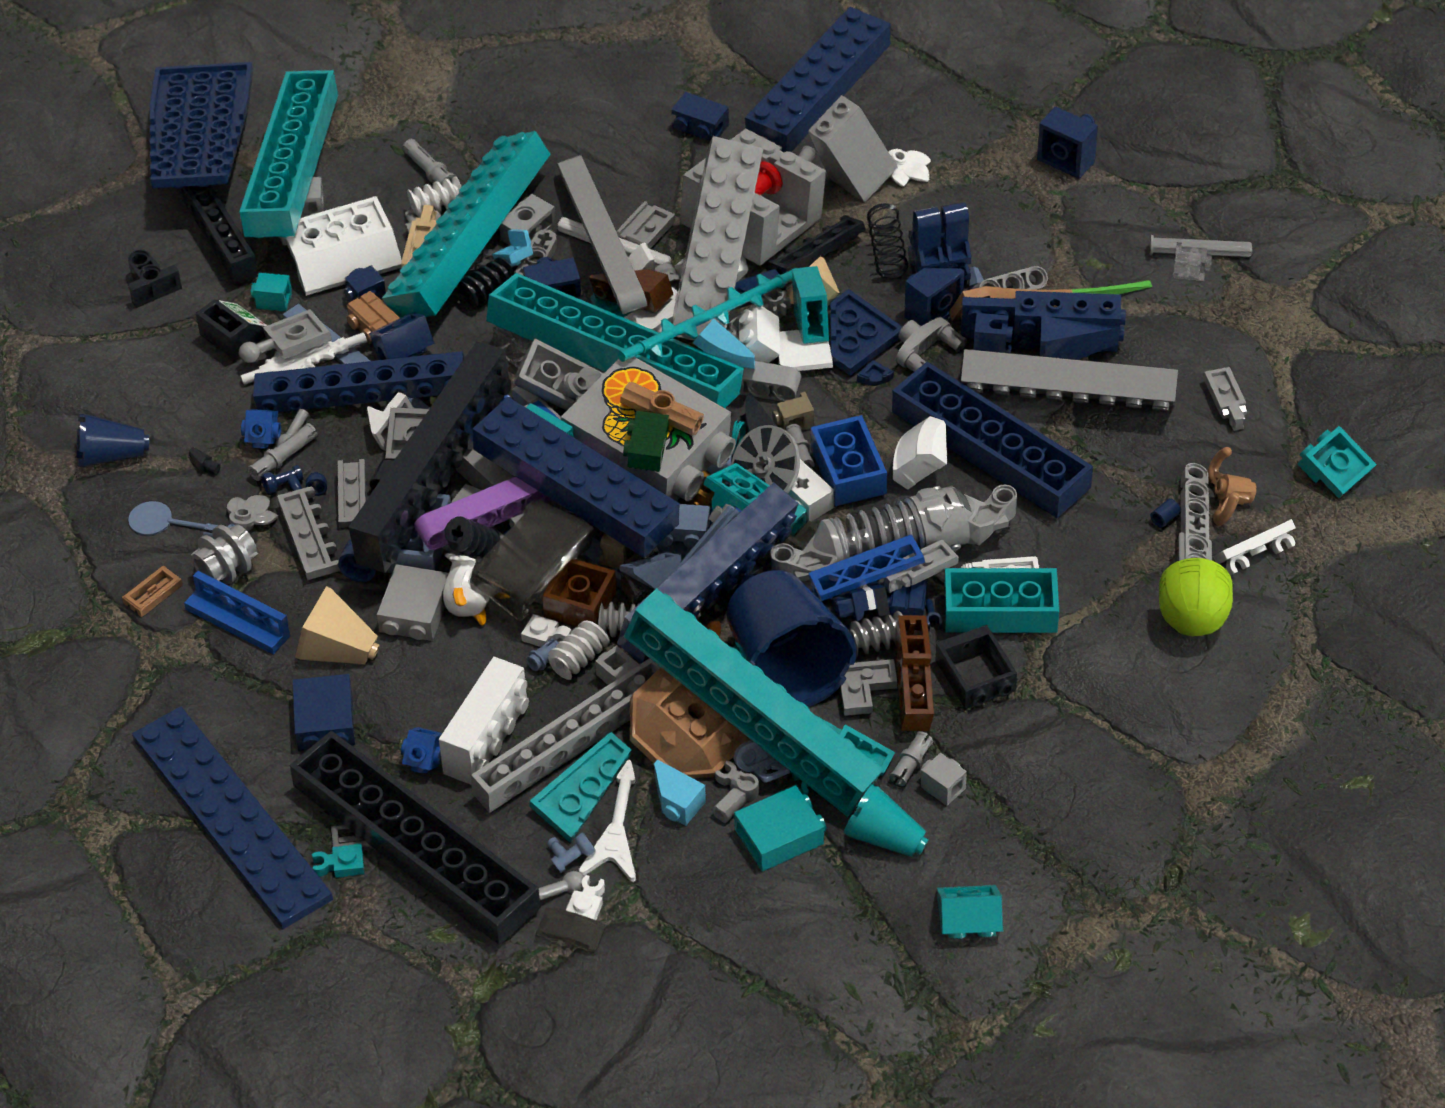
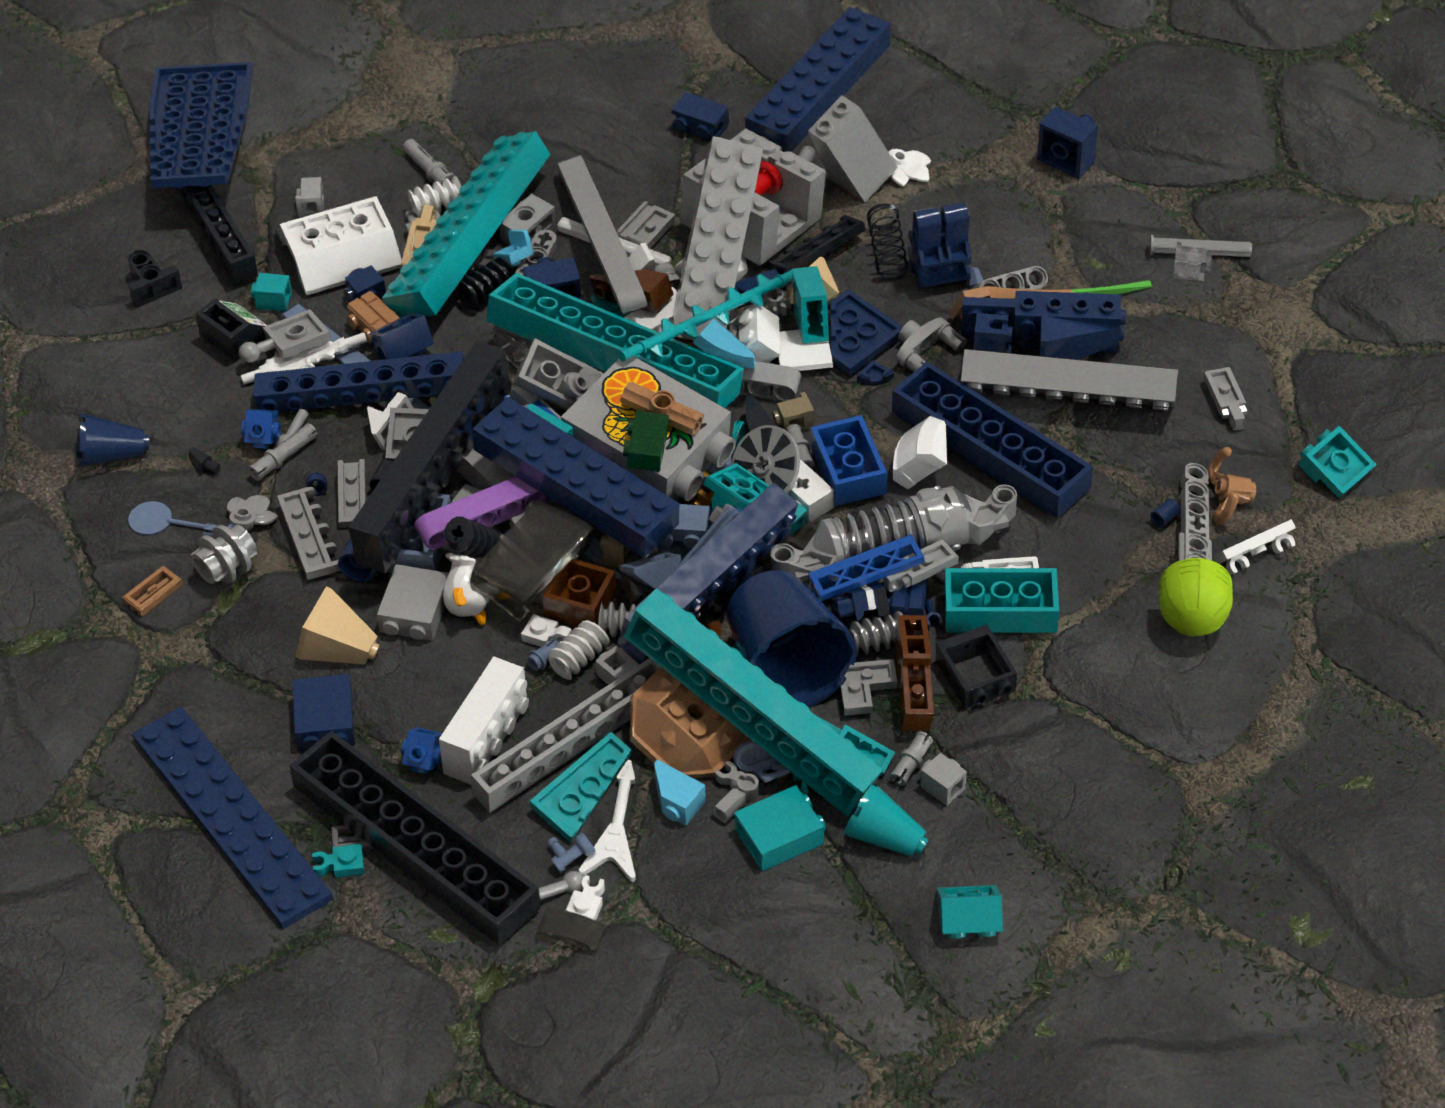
blue fence [184,571,290,655] -> none
teal brick [239,70,338,238] -> none
dark blue piece [261,465,303,495] -> none
dark blue slope [905,268,965,326] -> none

